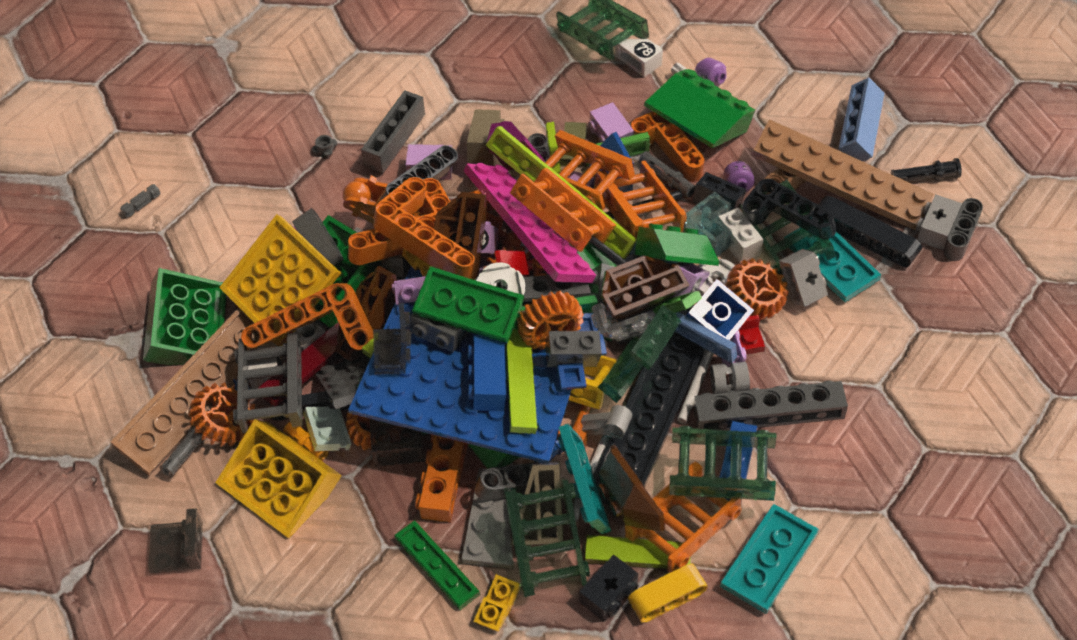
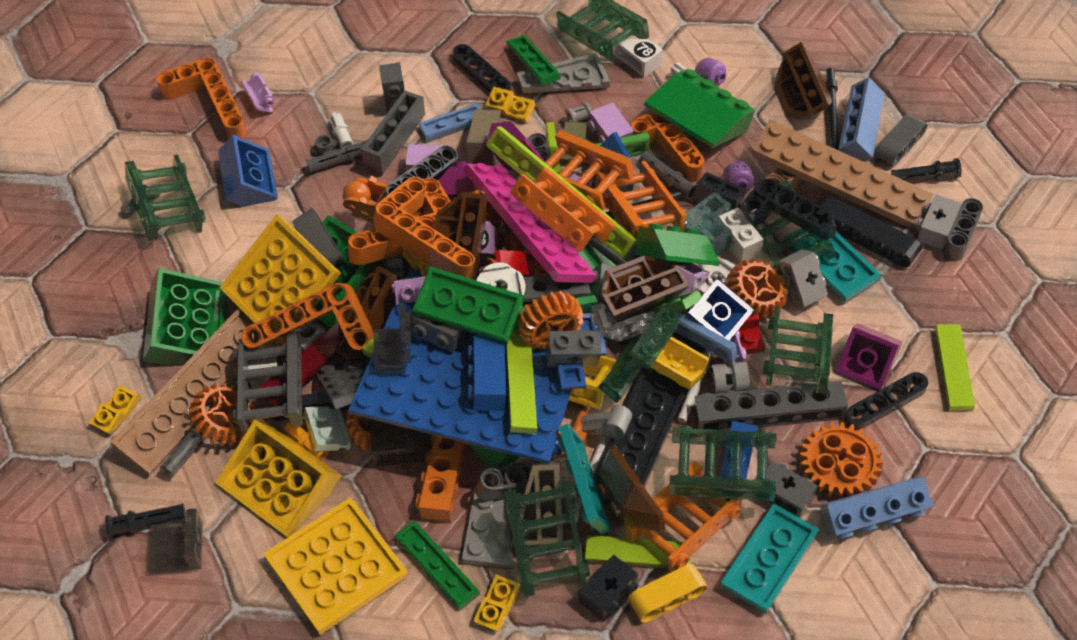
none -> yellow slope [89,385,142,434]
none -> black pin [105,503,187,538]
none -> clear green fence [125,154,206,241]
none -> orange beam [156,57,247,139]
none -> blue slope [218,135,278,207]
none -> lavender hinge [241,73,274,114]
none -> yellow plate [263,497,409,635]
none -> dark grey pin [306,140,367,173]
none -> white axle [329,112,354,149]
none -> dark grey brick [379,62,405,113]
none -> medium blue tile [418,103,481,143]
none -> magenta slope [439,162,475,198]
none -> black beam [453,44,511,93]
none -> yellow slope [485,87,536,123]
none -> green tile [506,35,561,86]
none -> light grey wing [516,53,610,93]
none -> light grey bush [566,102,592,122]
none -> yellow bracket [648,336,709,389]
none -> dark grey brick [755,461,817,518]
none -> clear green fence [762,307,833,394]
none -> reddish brown wedge [775,42,832,117]
none -> orange gear [799,422,883,499]
none -> medium blue brick [820,476,933,539]
none -> black bar [825,68,839,150]
none -> magenta slope [835,323,903,390]
none -> black beam [845,372,928,430]
none -> dark grey beam [874,113,928,167]
none -> lime tile [935,324,975,411]

